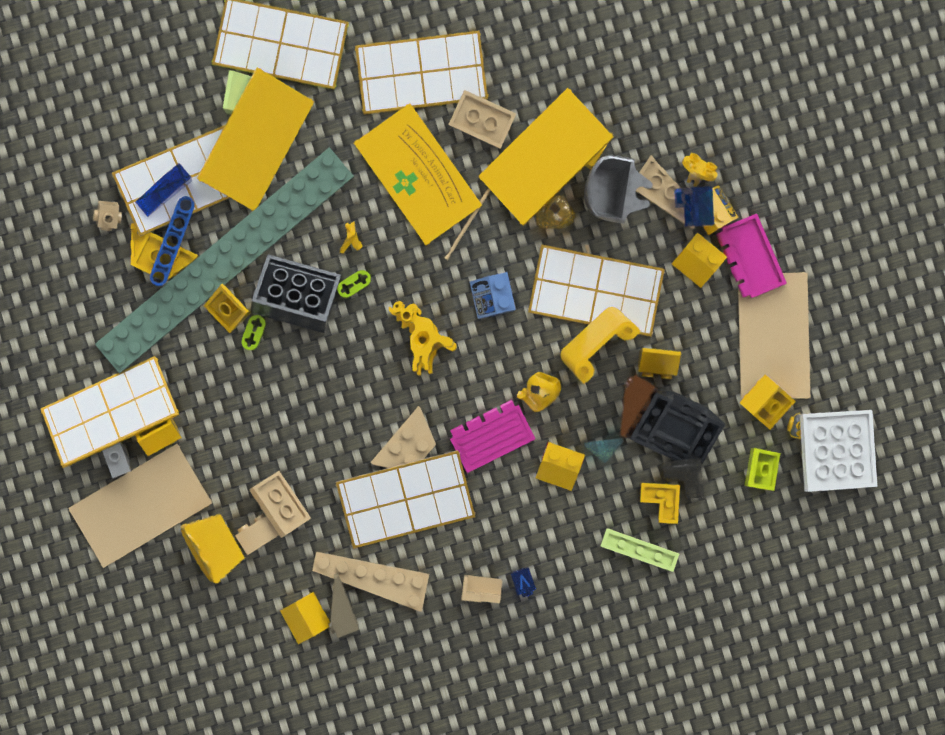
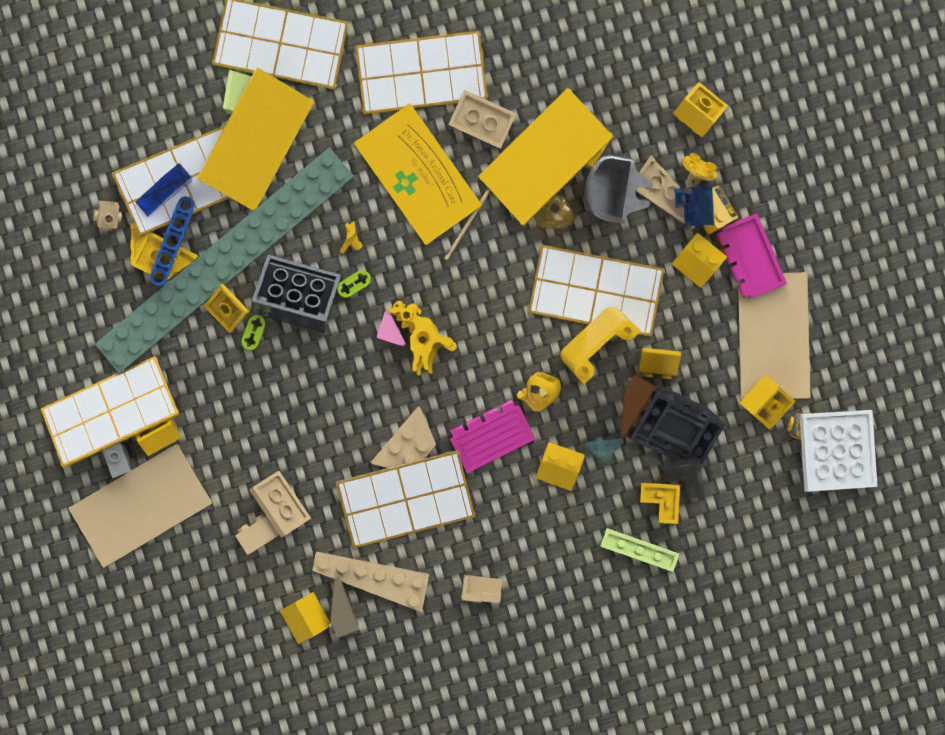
yellow piece [180,514,245,583] -> none
medium blue slope [470,272,516,319] -> none
clear blue brick [510,567,536,597] -> none
neon yellow slope [745,448,781,491] -> none
none -> bright pink slope [377,310,406,347]
none -> yellow slope [673,82,728,137]

